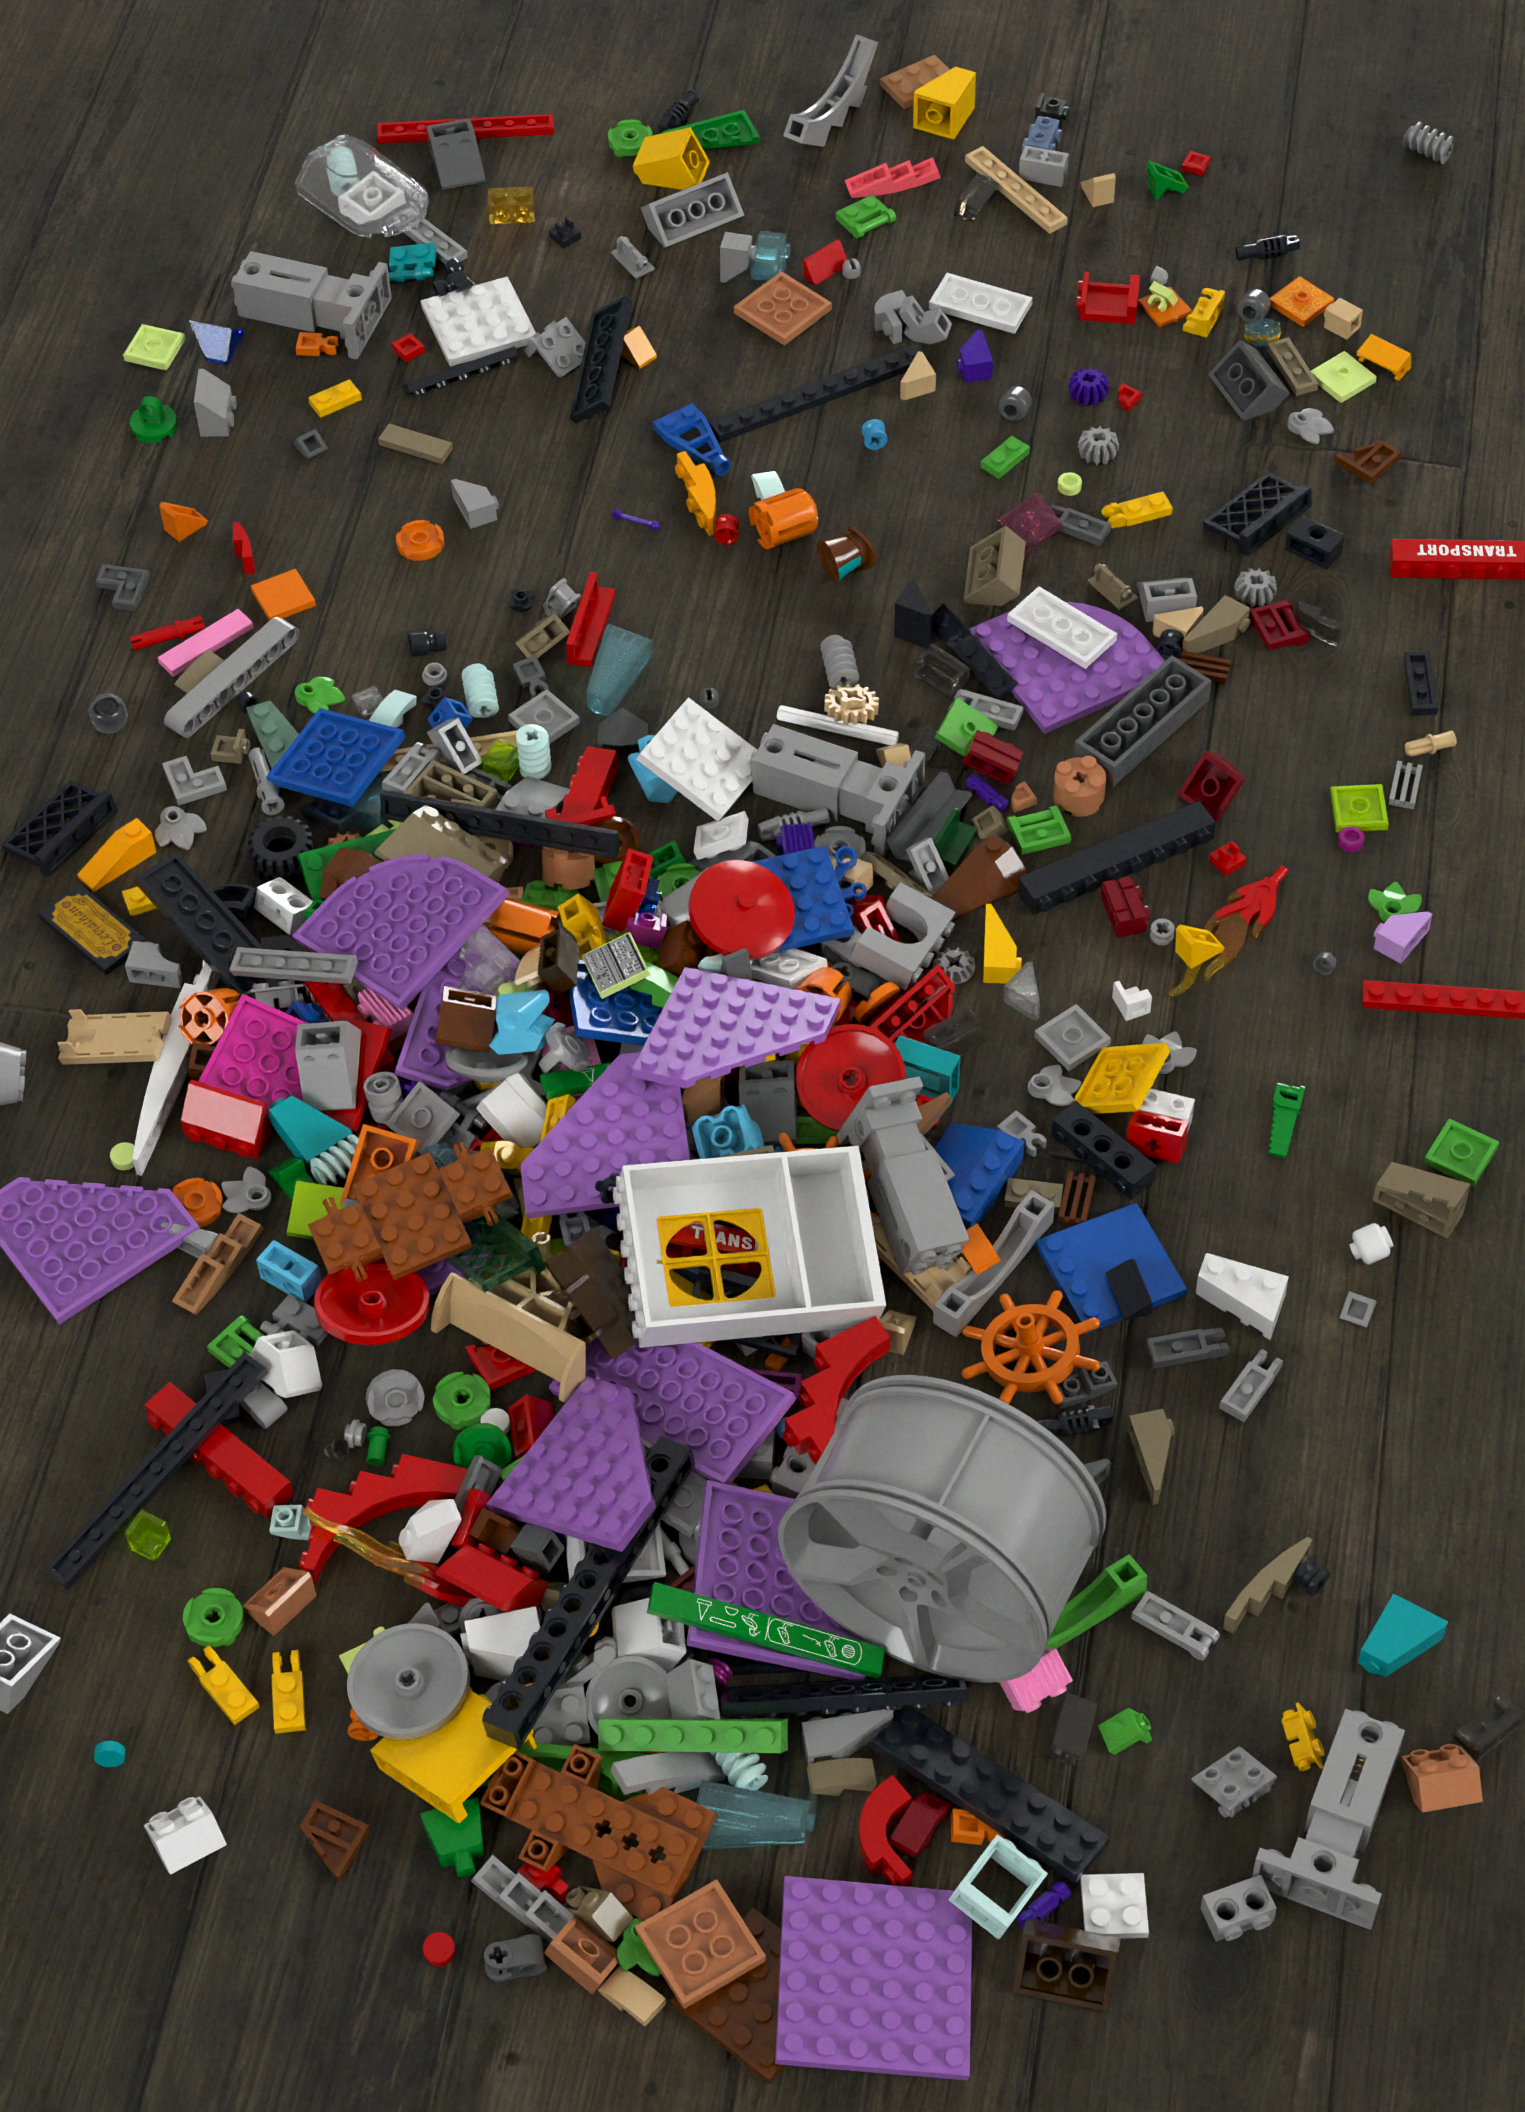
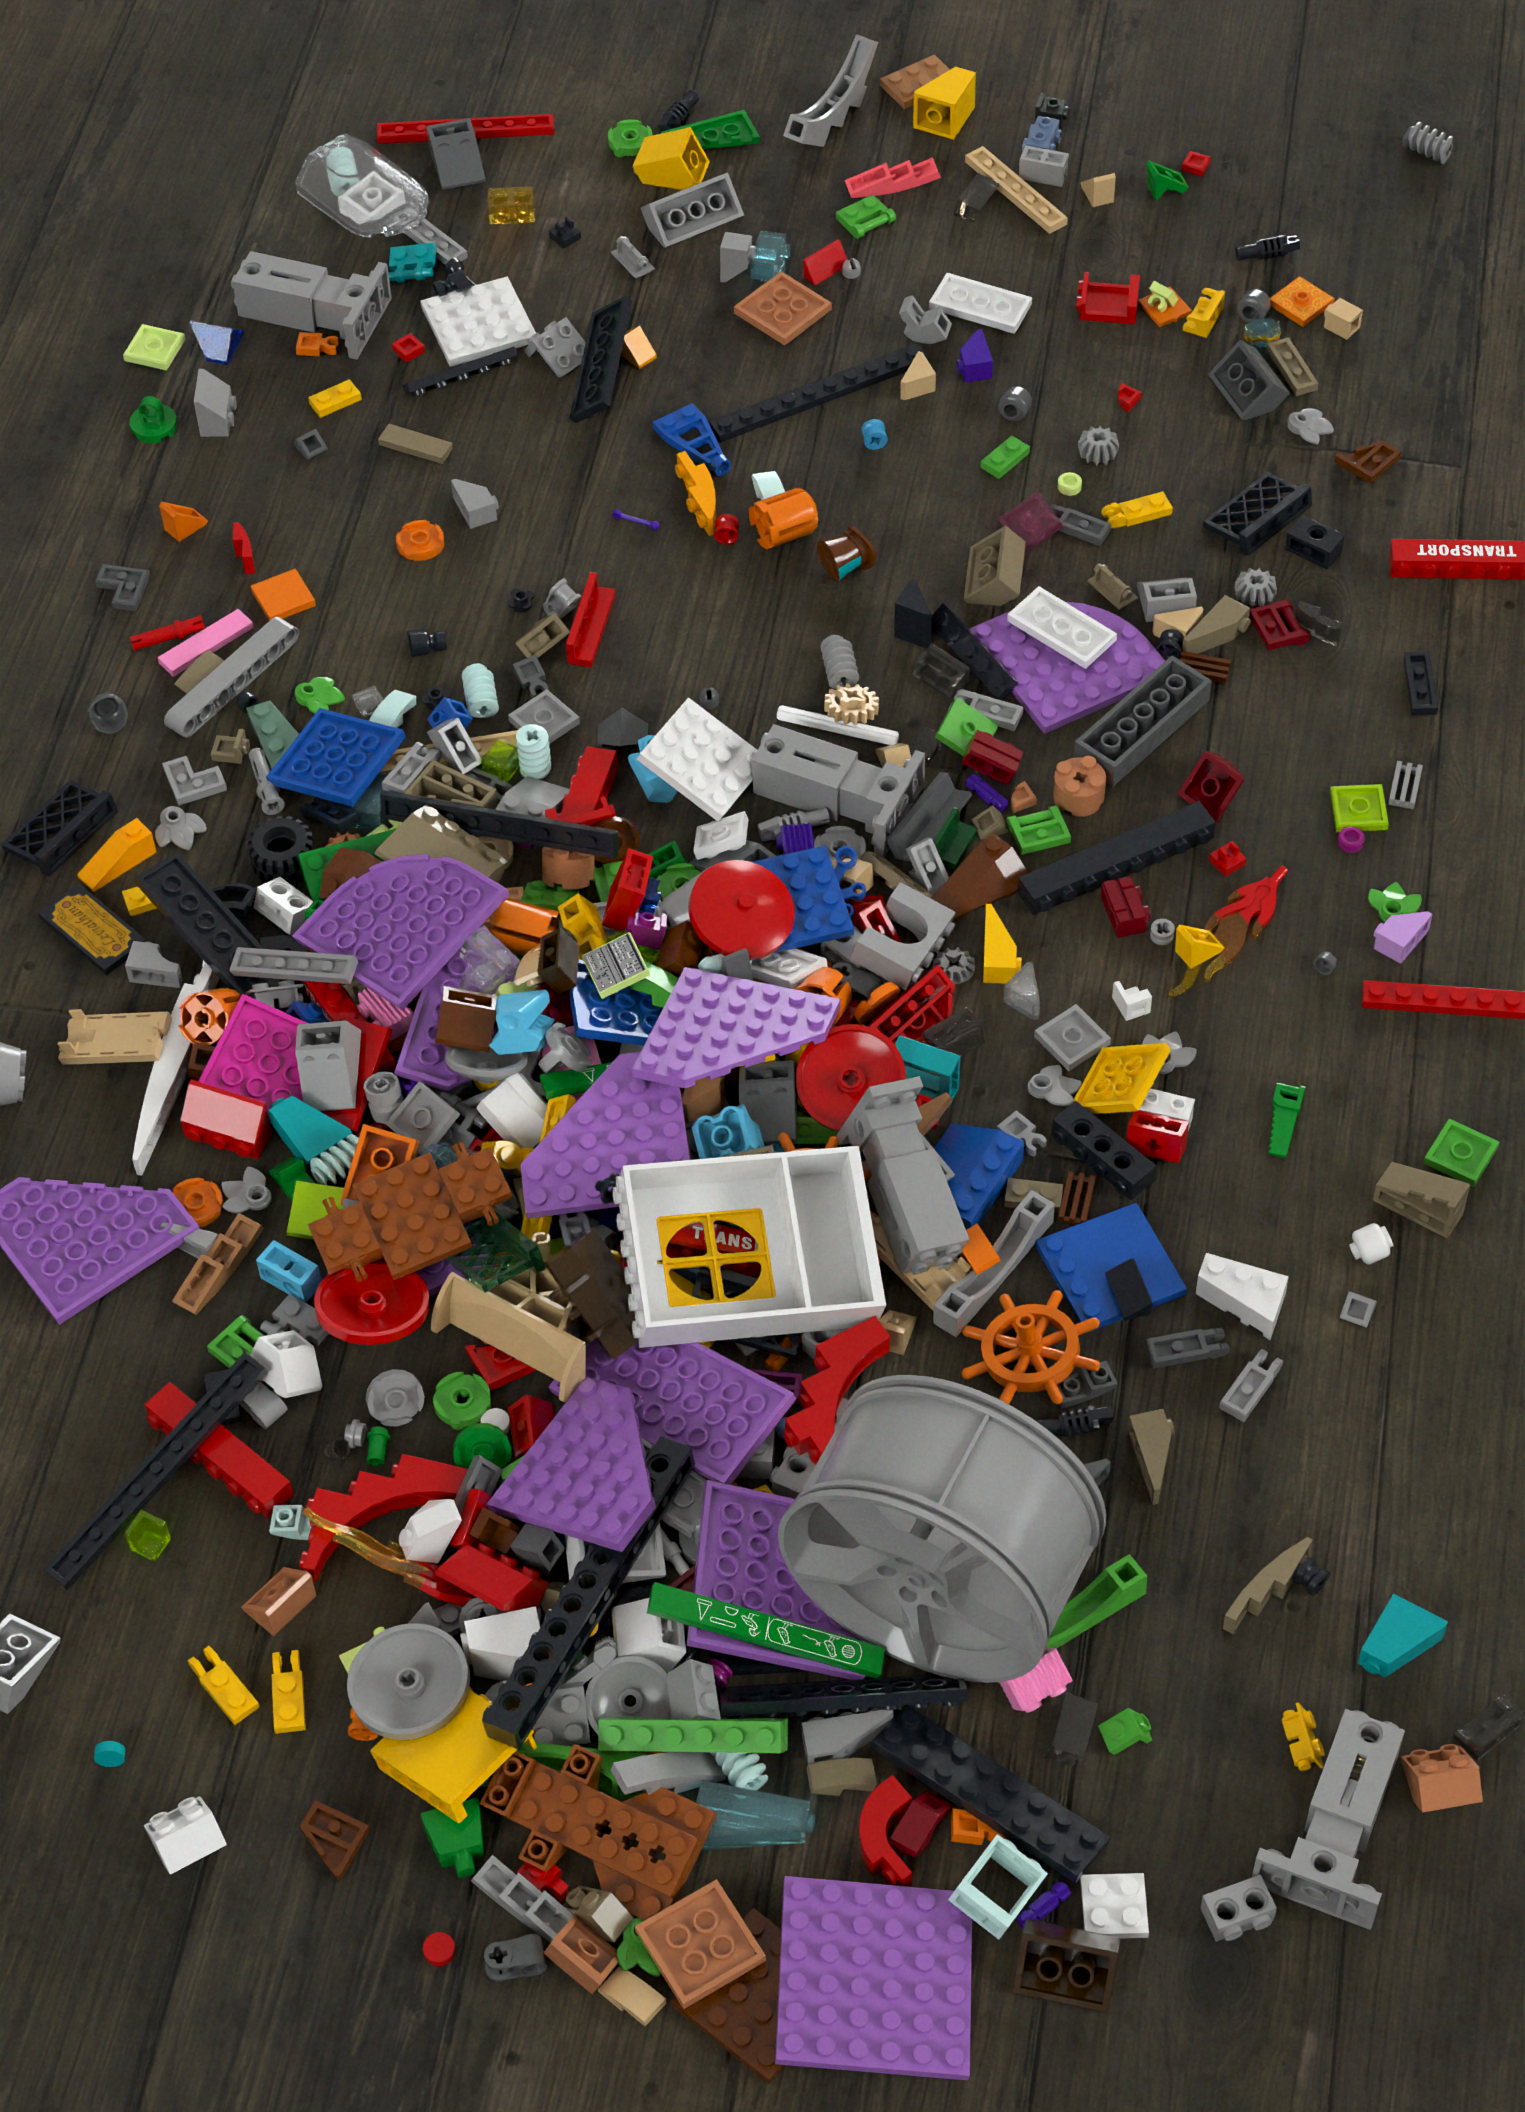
yellowish green tile [110,1142,134,1170] -> none
bright green plate [183,1588,244,1647] -> none
light grey plate [422,663,447,686] -> none
clear light blue slope [586,624,653,717] -> none
light grey brick [875,290,906,344] -> none
dark purple gear [1068,367,1109,407] -> none
light grey plate [1131,1591,1220,1661] -> none
light grey hinge [1149,266,1168,285] -> none
light grey hinge [1191,1746,1277,1818] -> none
yellowish green plate [1311,351,1377,403] -> none
light orange hinge [1357,334,1411,381] -> none
tan axle [1405,730,1457,757] -> none

